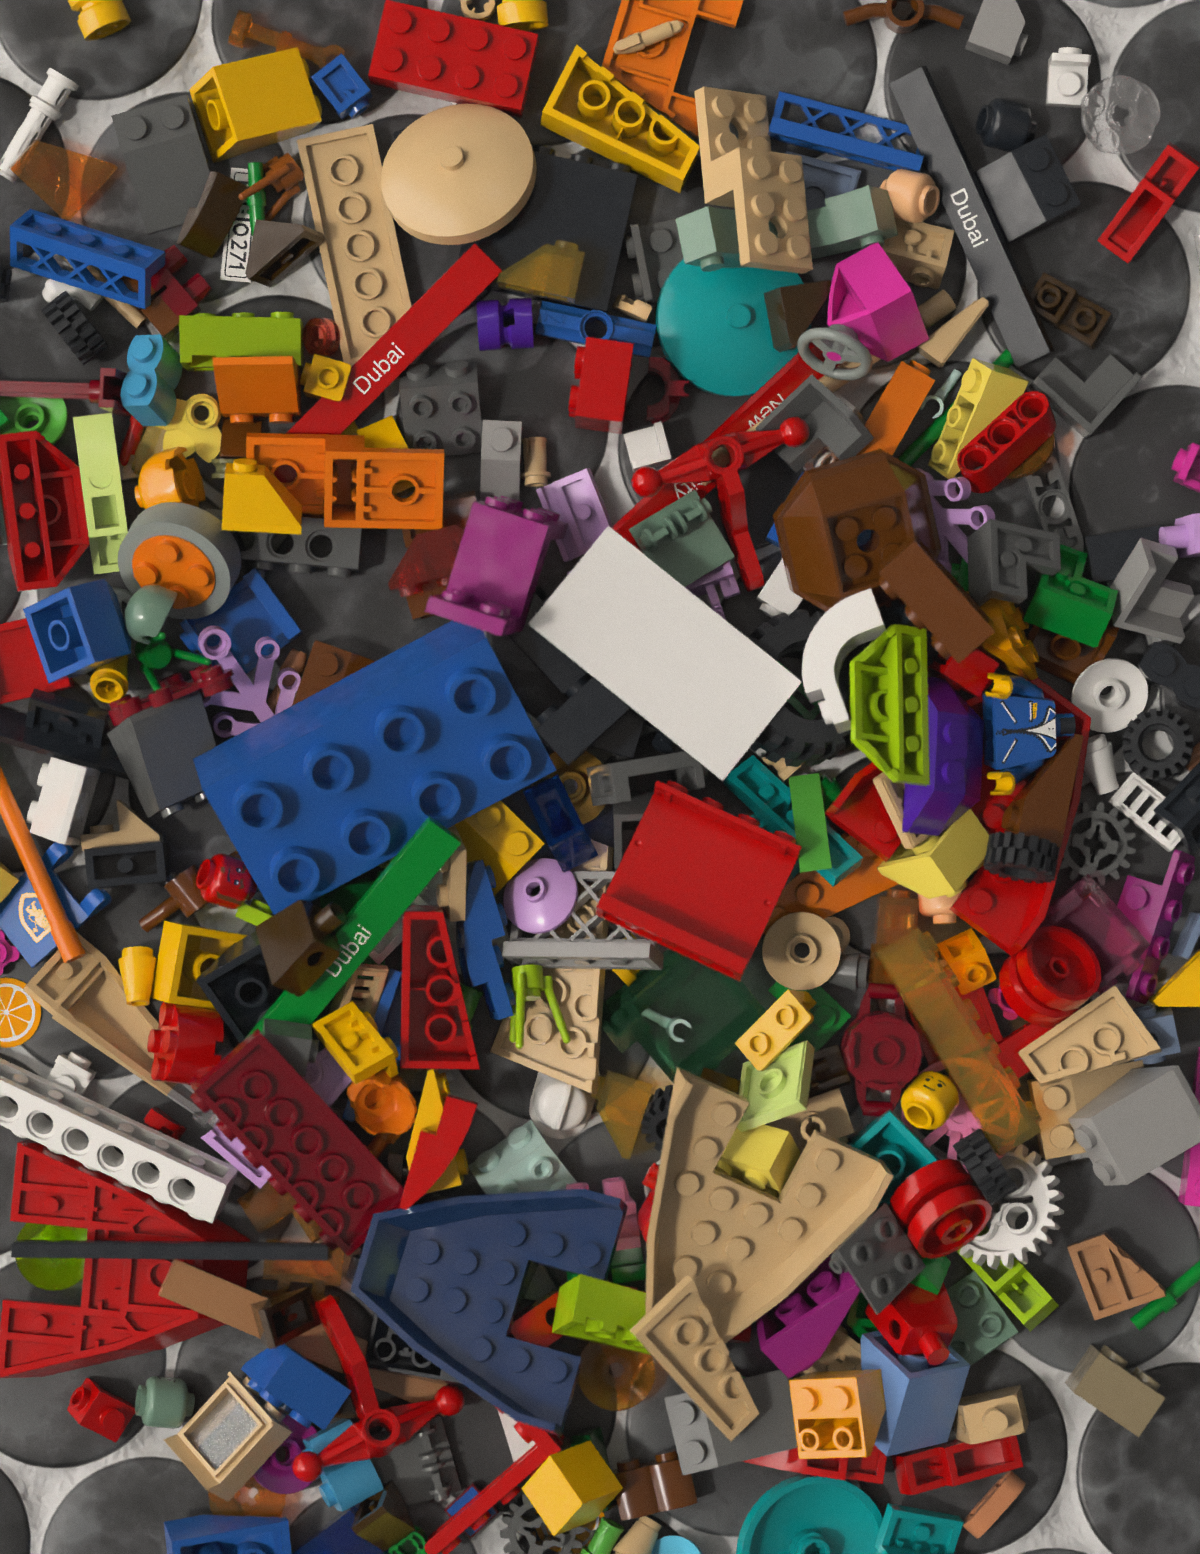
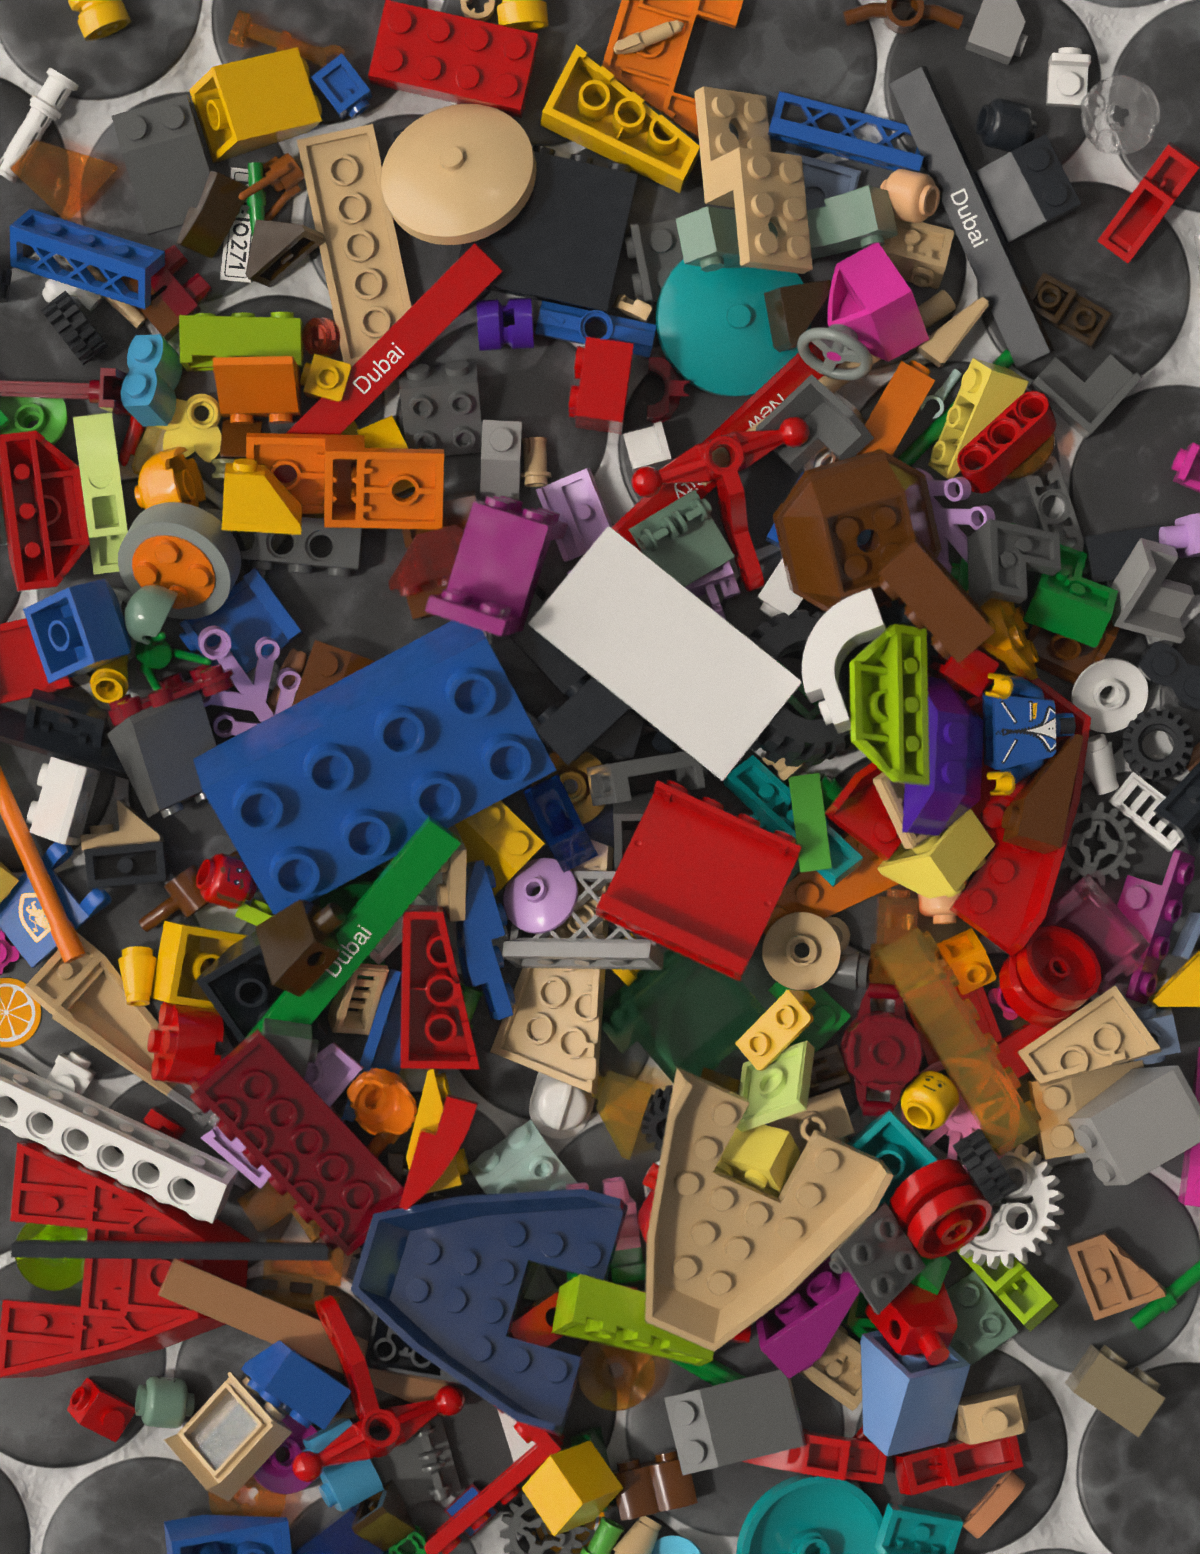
dark brown slope [250,1287,320,1349] -> none
yellow bracket [312,1001,399,1085] -> none
clear yellow slope [497,240,585,304] -> none
lime plant [509,964,570,1049] -> none
tan wing [630,1275,759,1441] -> none
light aqua hand [637,1004,691,1042] -> none
light orange slope [789,1369,886,1459] -> none
black tyre [984,831,1060,883] -> none

